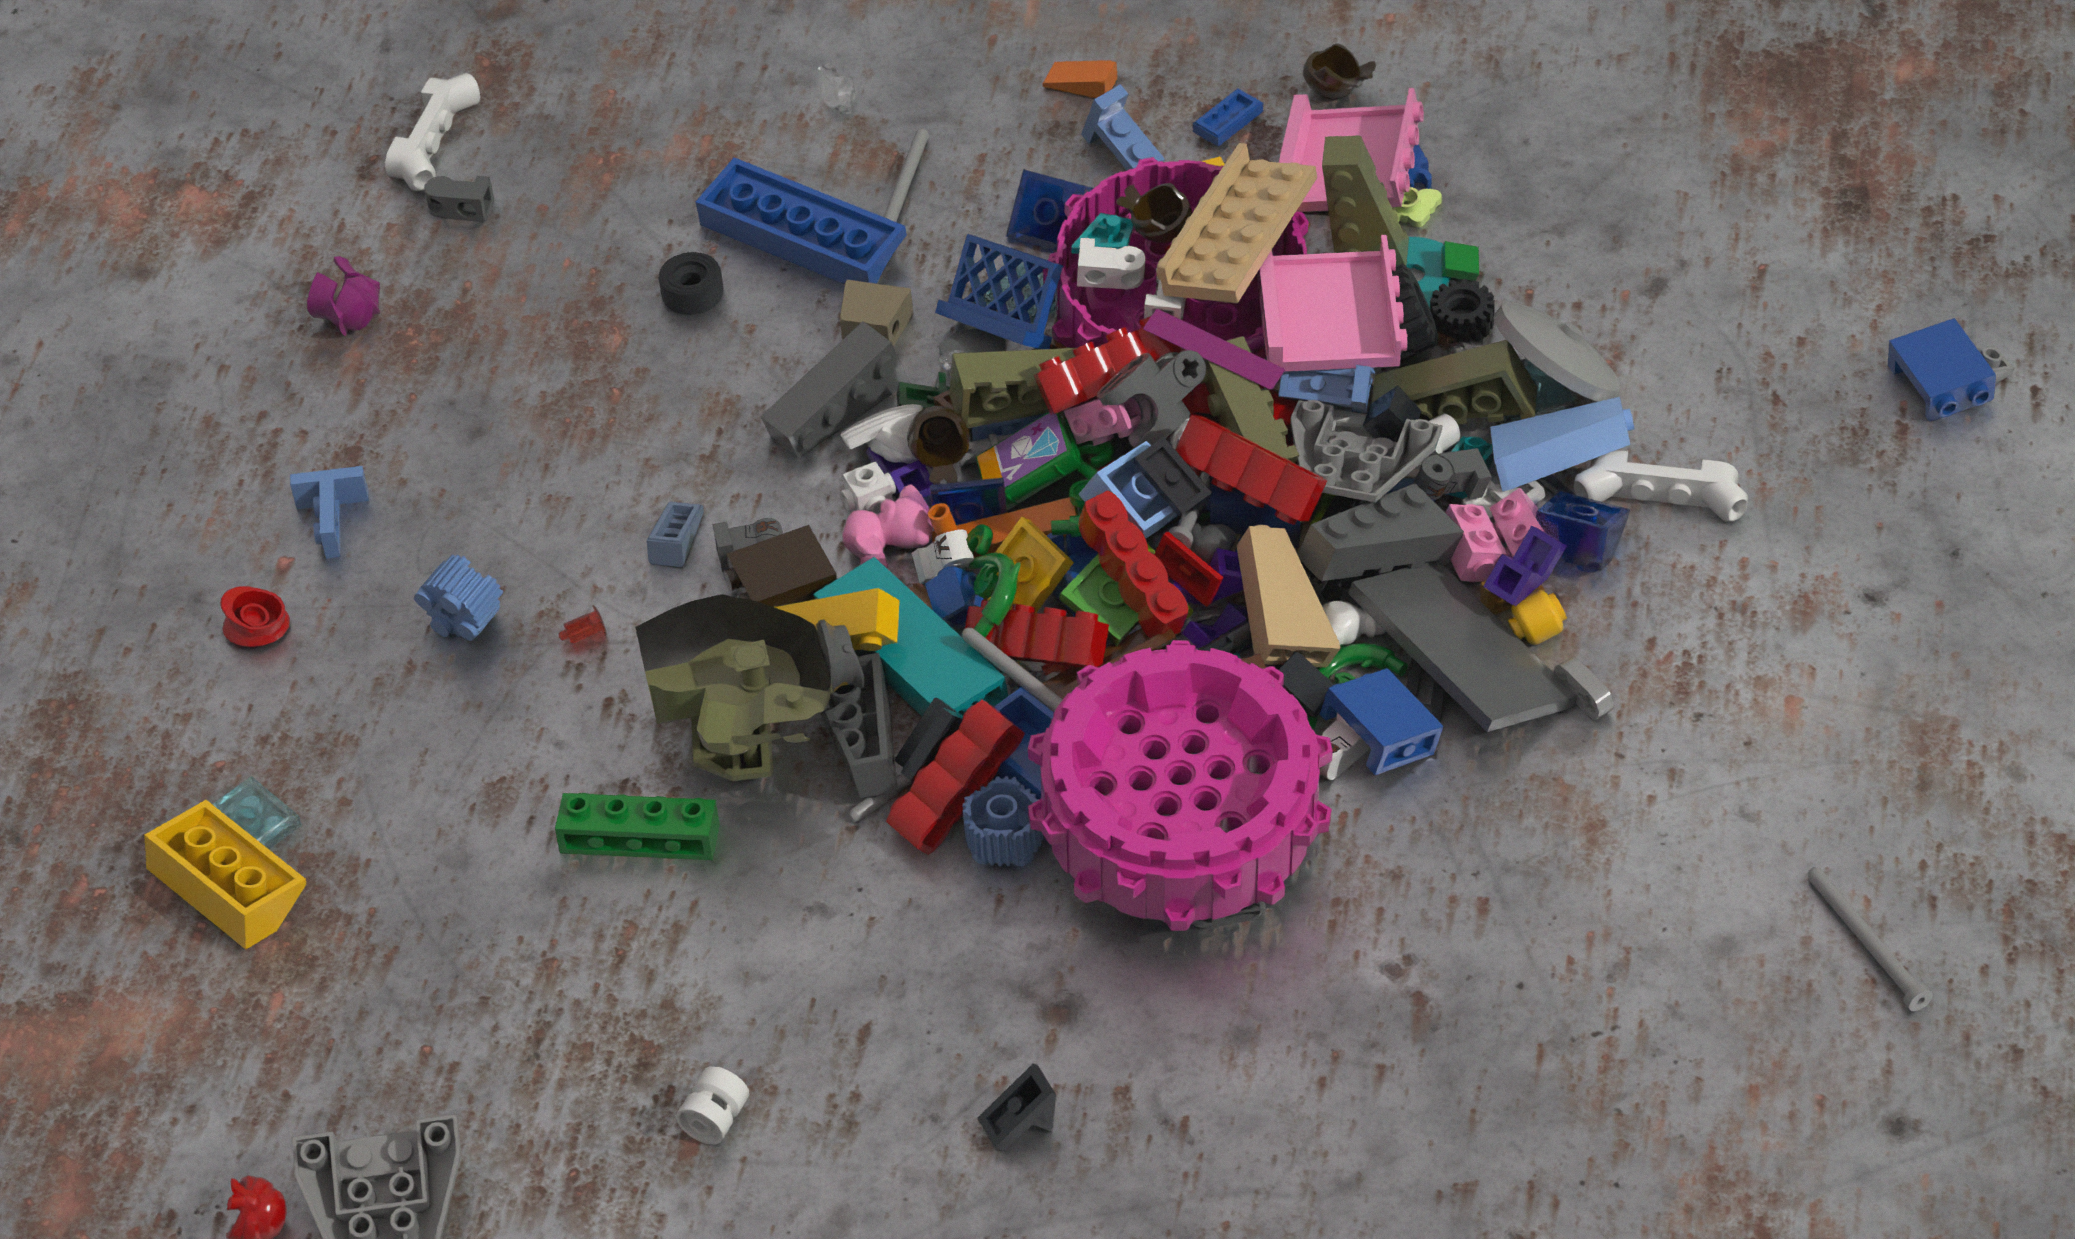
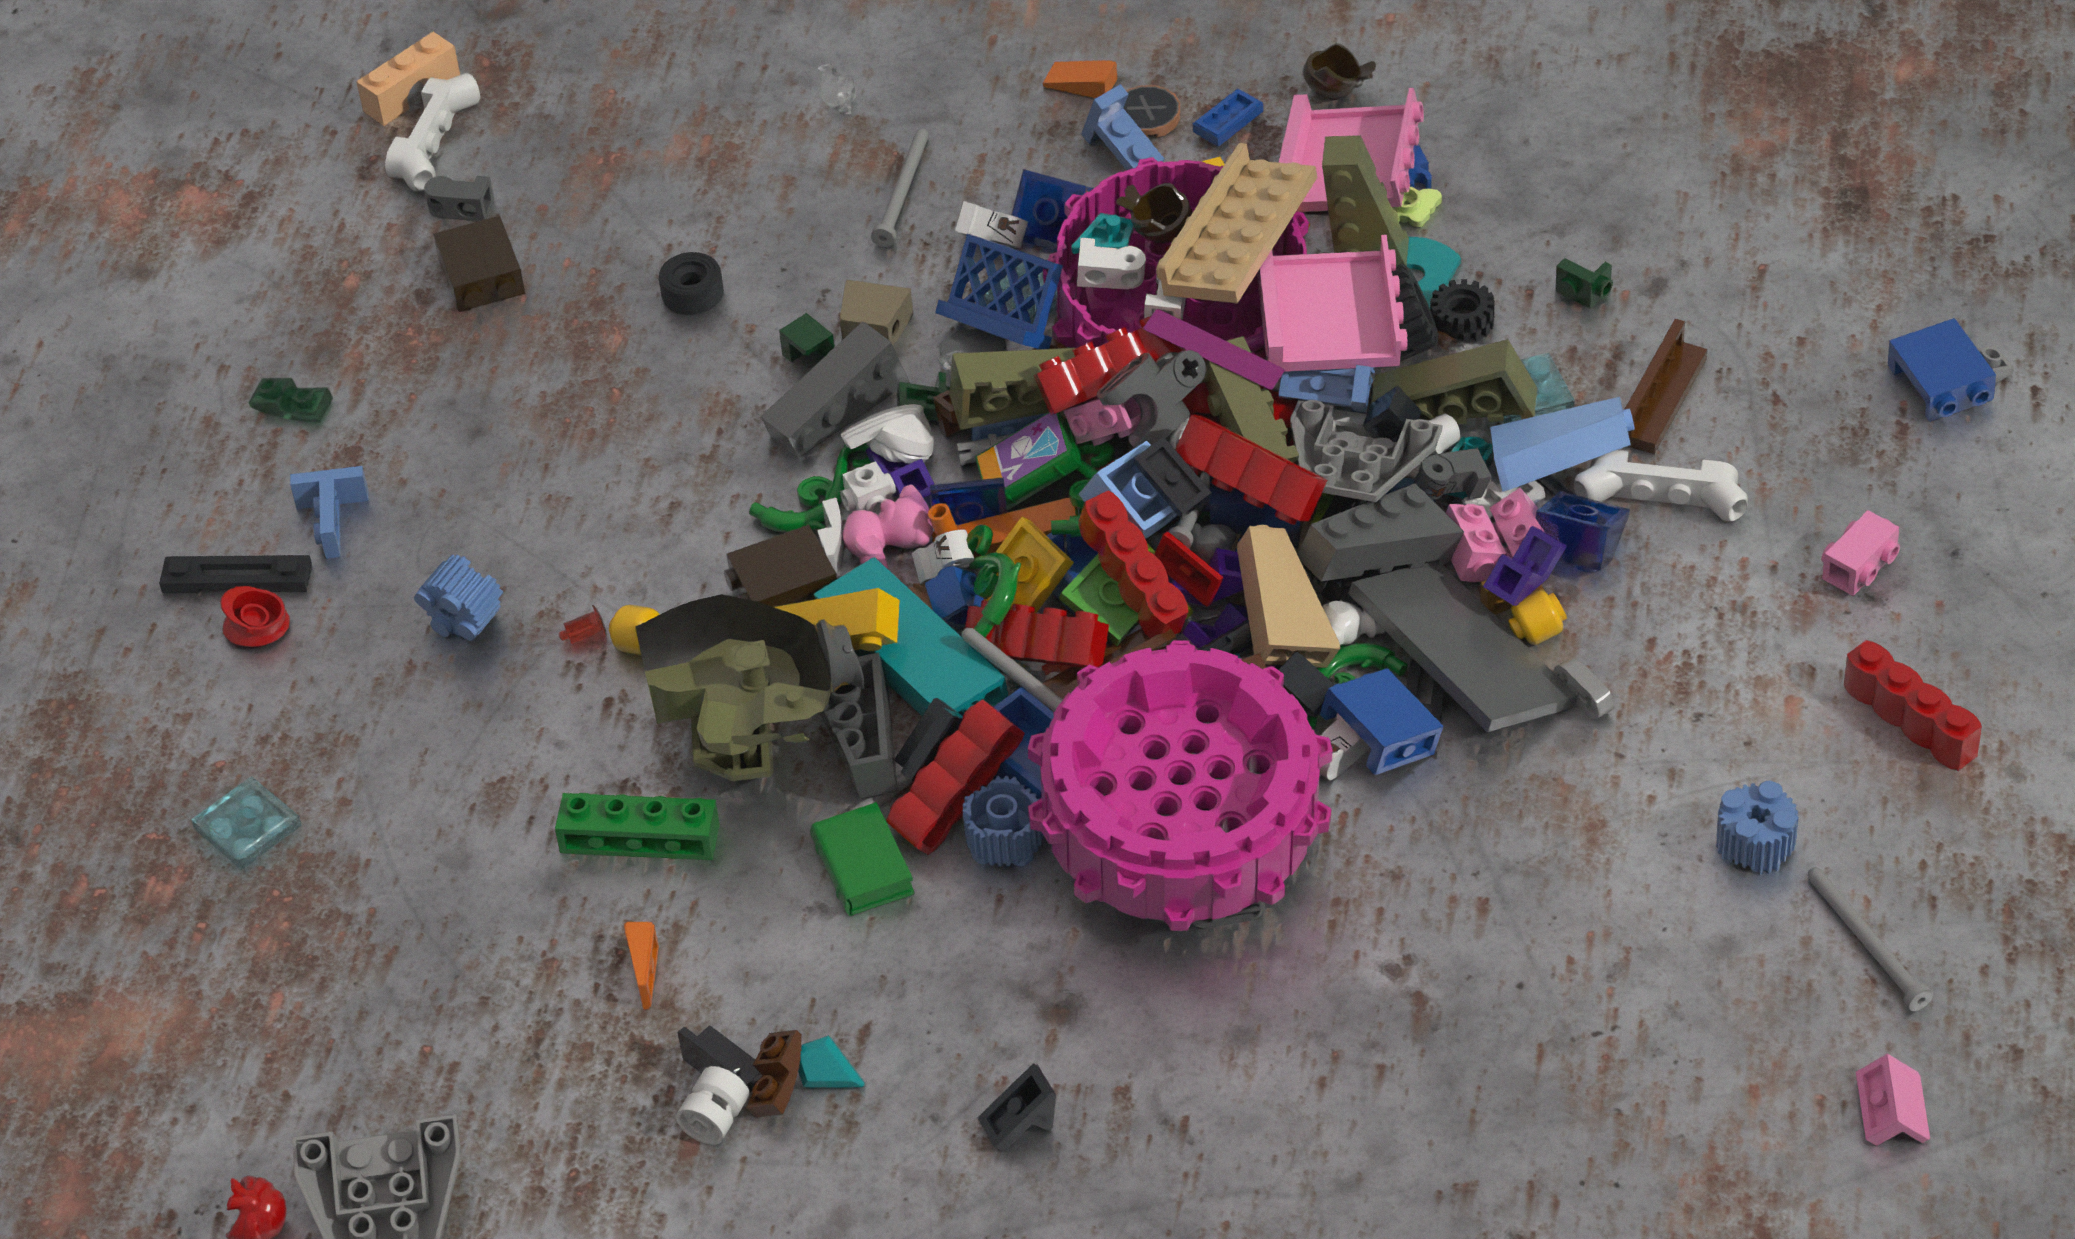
yellow slope [144,800,306,949] -> none
magenta helmet [307,256,380,336] -> none
sand blue slope [646,502,704,567] -> none
blue arch [695,157,907,284] -> none
dark grey leg [712,518,783,572] -> none
dark brown hat [907,406,969,485] -> none
green tile [1441,241,1479,281] -> none
light grey dish [1493,301,1621,402] -> none
none -> black container [159,555,312,593]
none -> clear green slope [248,378,333,422]
none -> light nougat arch [356,32,460,126]
none -> dark brown brick [433,216,525,312]
none -> yellow head [609,604,660,655]
none -> orange slope [624,922,659,1010]
none -> black panel [678,1025,762,1093]
none -> reddish brown slope [745,1030,802,1118]
none -> green plant [749,443,871,533]
none -> dark green panel [779,313,835,362]
none -> teal piece [798,1035,865,1087]
none -> green piece [810,802,915,916]
none -> white slope [817,498,844,579]
none -> white leg [955,201,1028,249]
none -> black tile [1124,85,1180,138]
none -> dark green bracket [1555,258,1613,309]
none -> reddish brown fence [1625,319,1708,454]
none -> medium blue brick [1716,780,1799,875]
none -> bright pink brick [1821,510,1900,596]
none -> red brick [1844,640,1982,771]
none -> bright pink panel [1856,1054,1930,1146]

